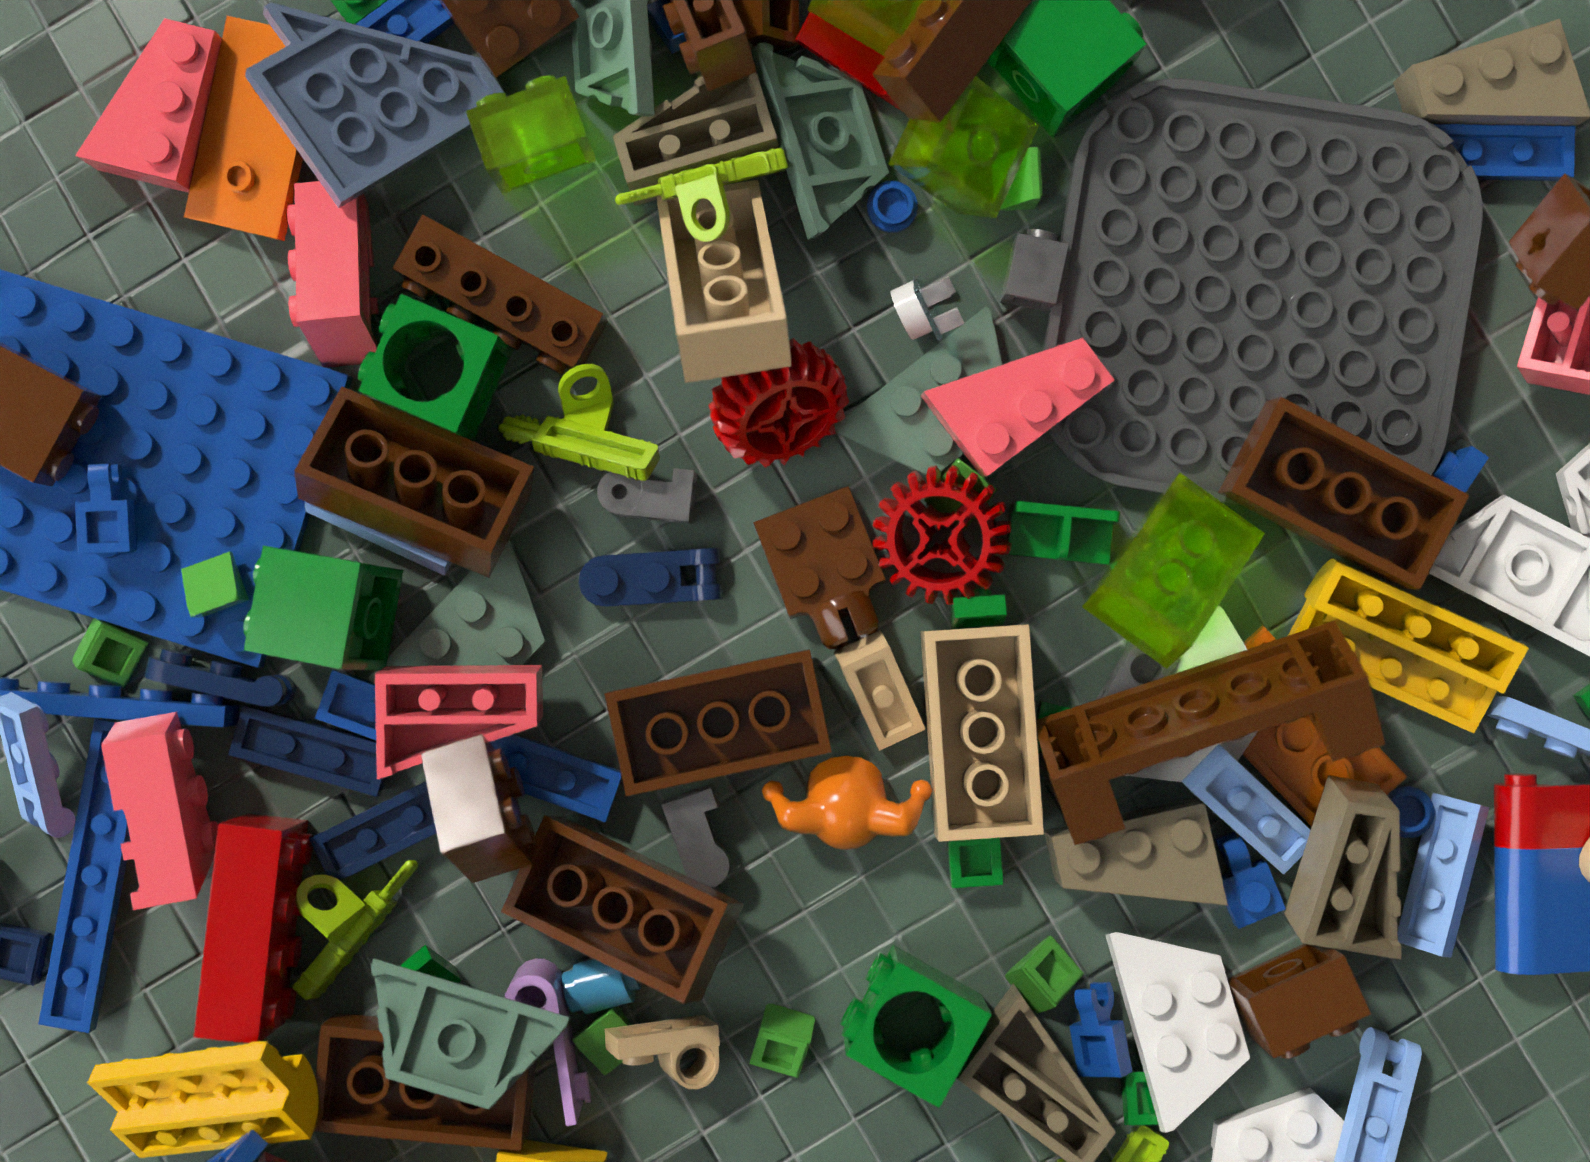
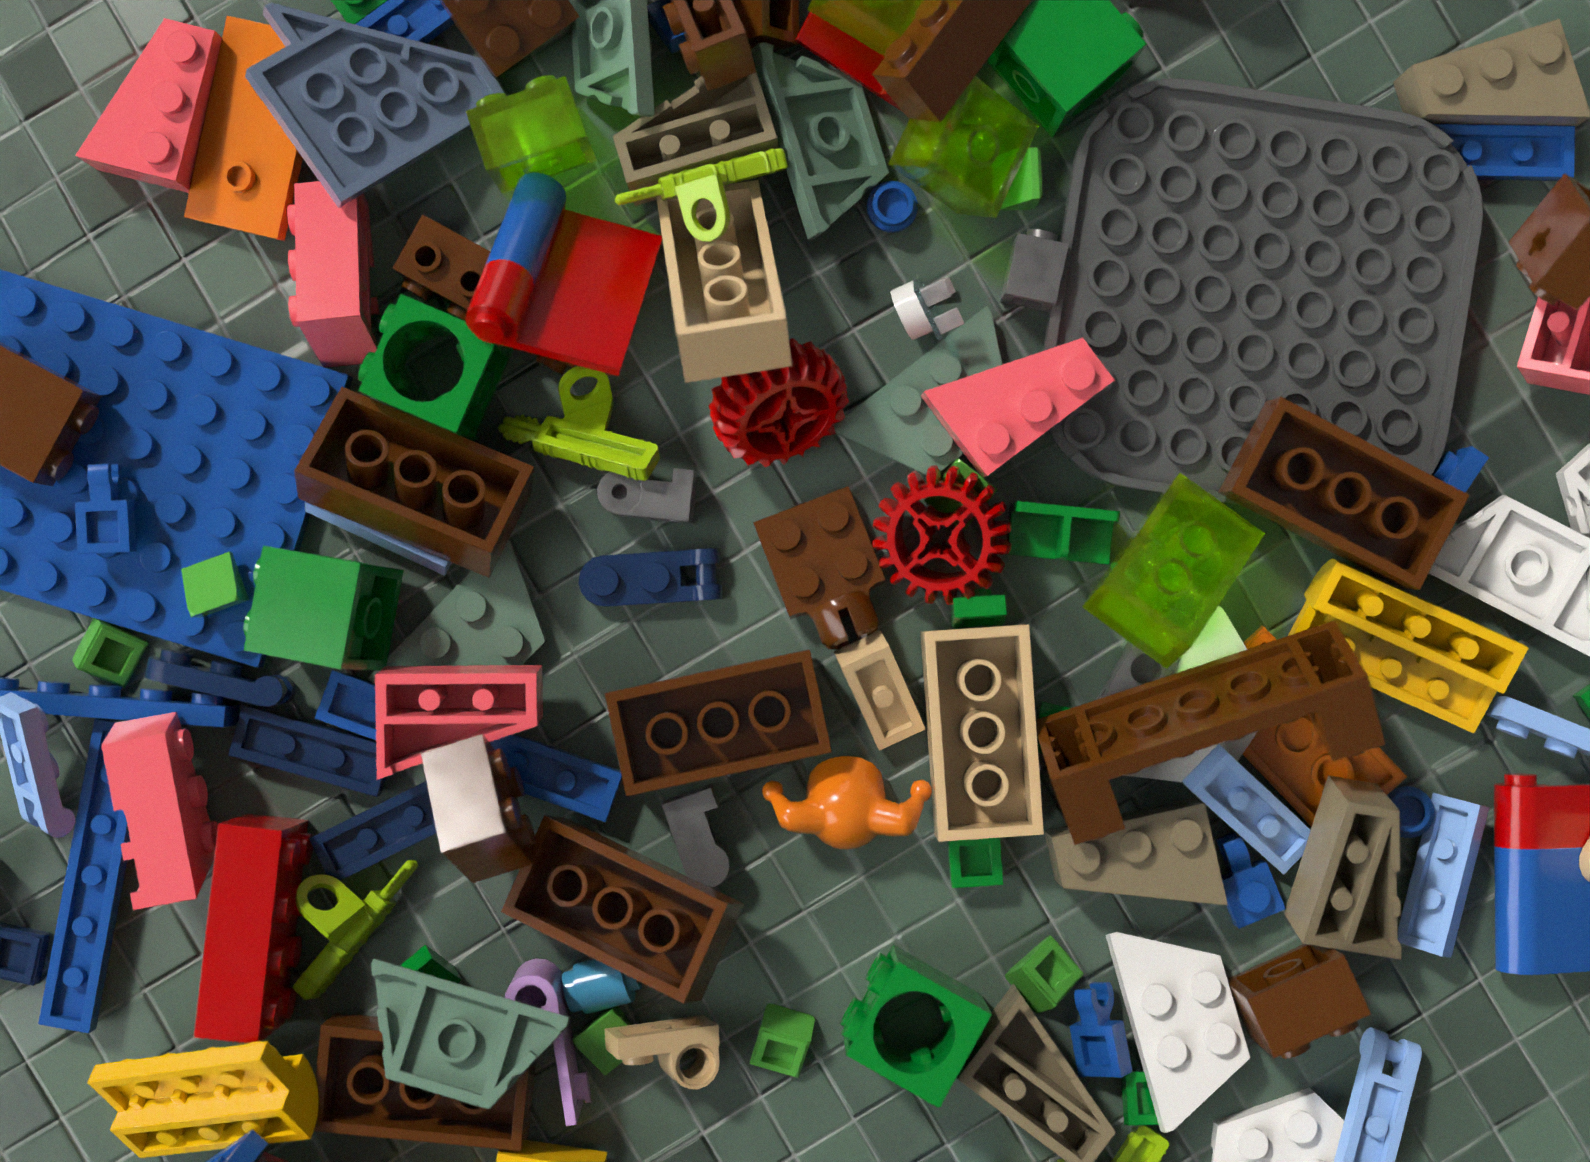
none -> red door [465,172,663,377]

